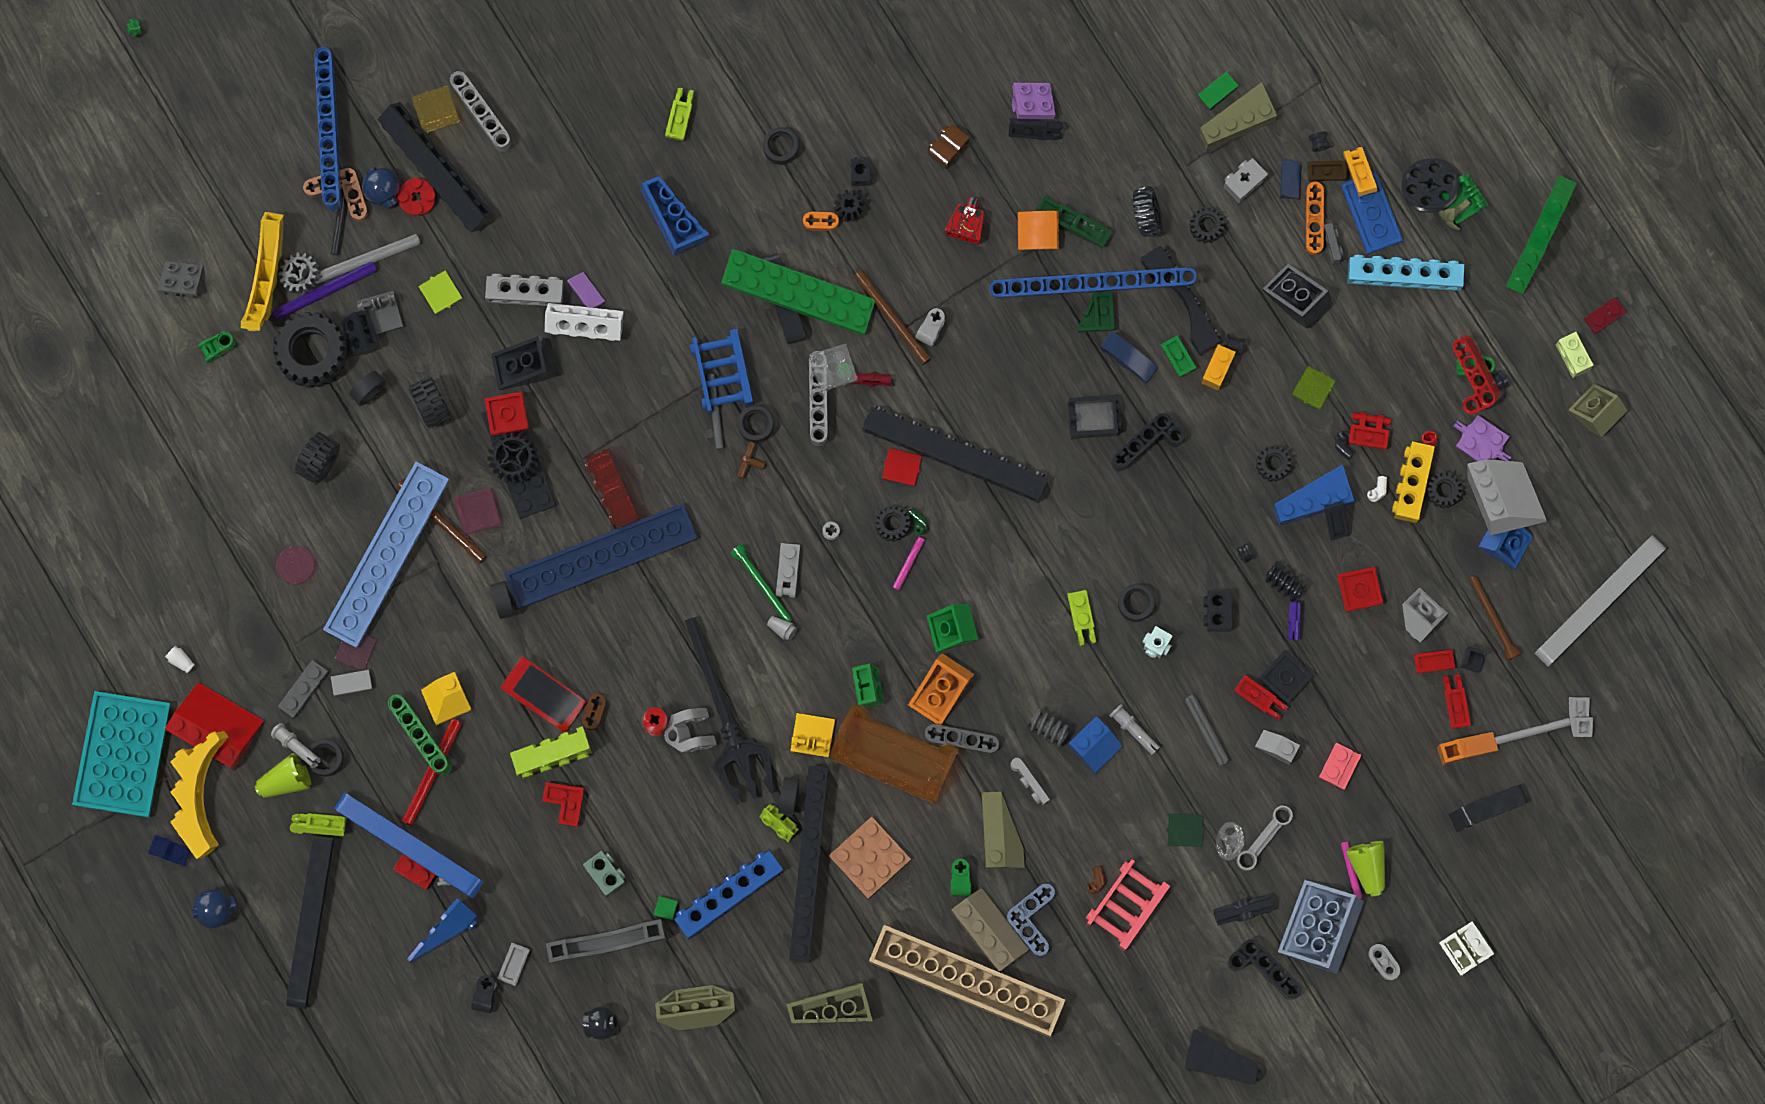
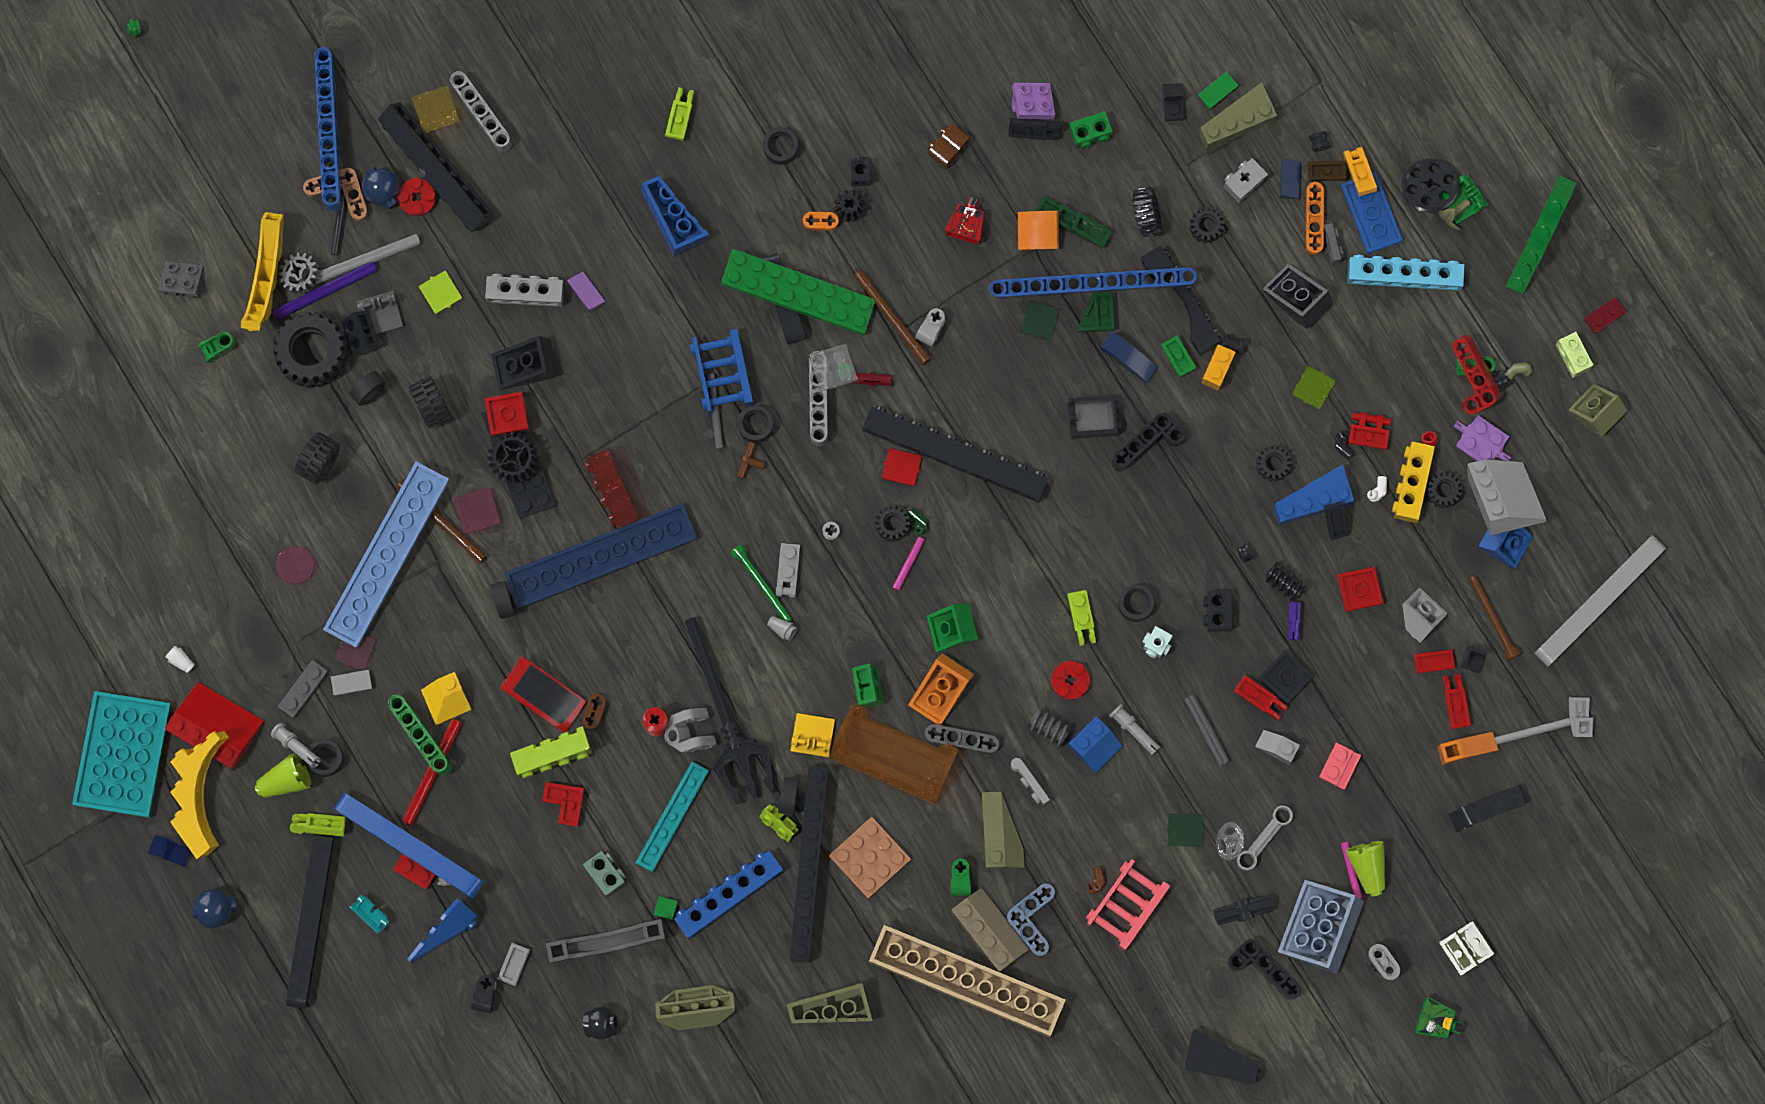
white brick [545,303,624,341] -> none
none -> teal hinge [350,895,390,934]
none -> teal tile [635,762,709,873]
none -> clear green piece [1020,301,1059,340]
none -> red plate [1051,661,1090,700]
none -> green brick [1069,111,1113,149]
none -> black slope [1162,83,1184,121]
none -> torso [1414,997,1464,1039]
none -> olive arm [1504,362,1533,381]

